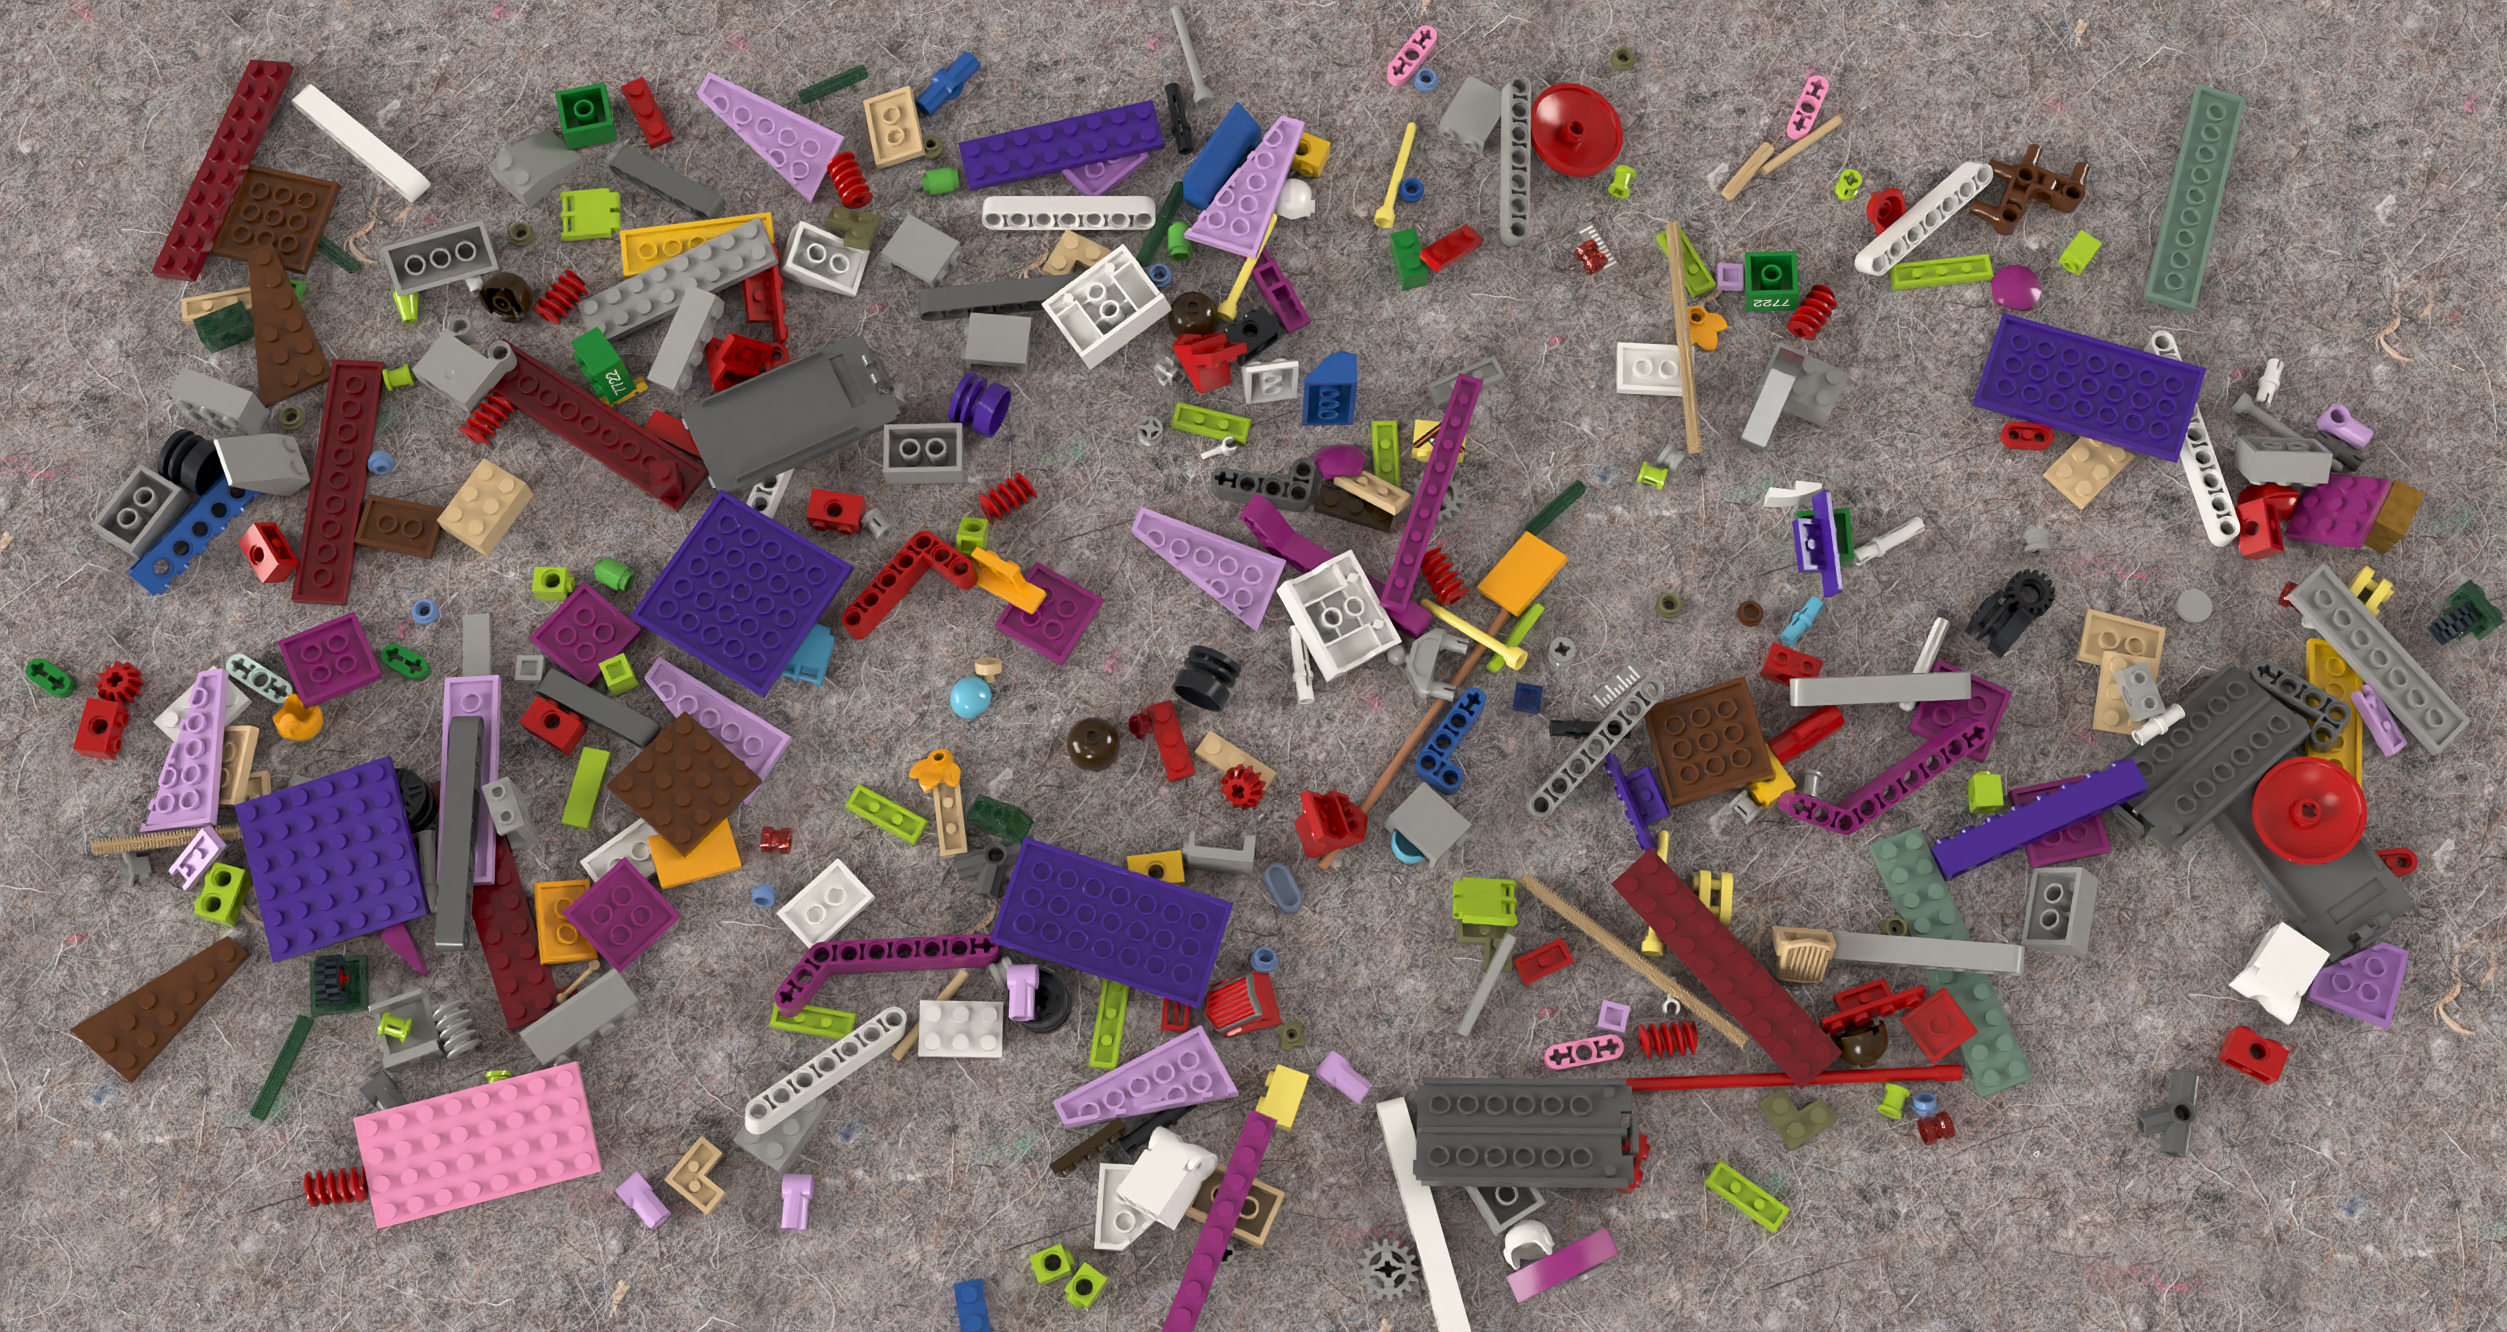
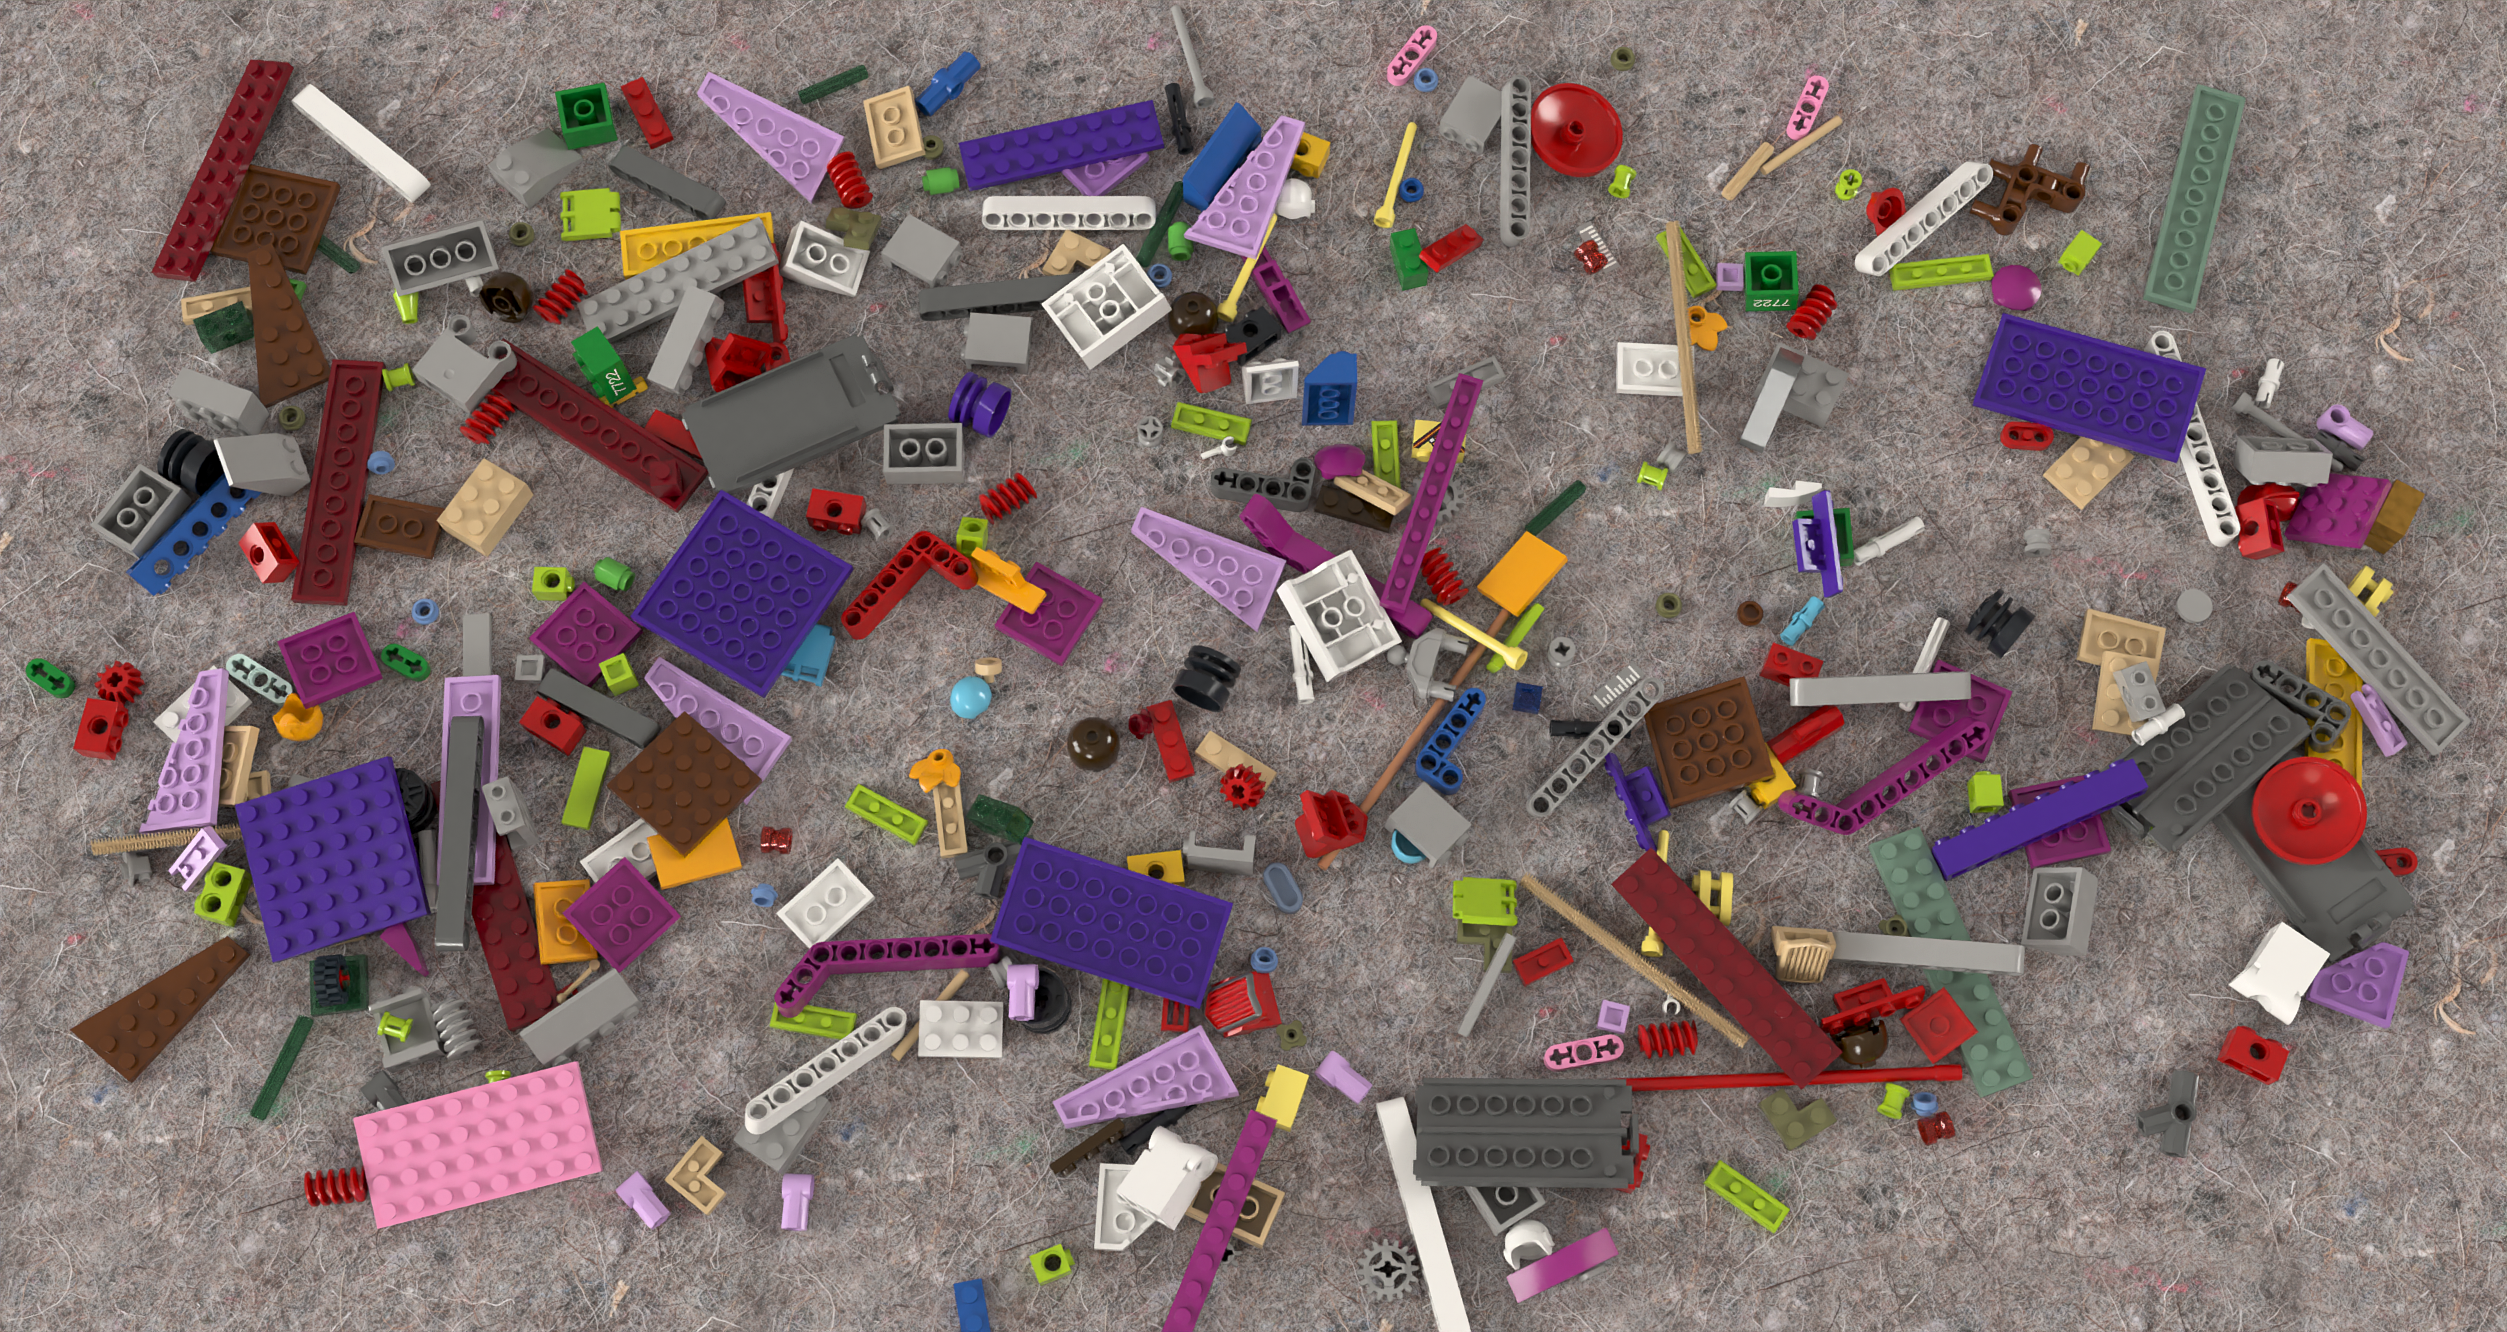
lime brick [1064,1262,1109,1310] -> none
black tyre [2003,569,2055,620] -> none
plate [2428,579,2505,646] -> none

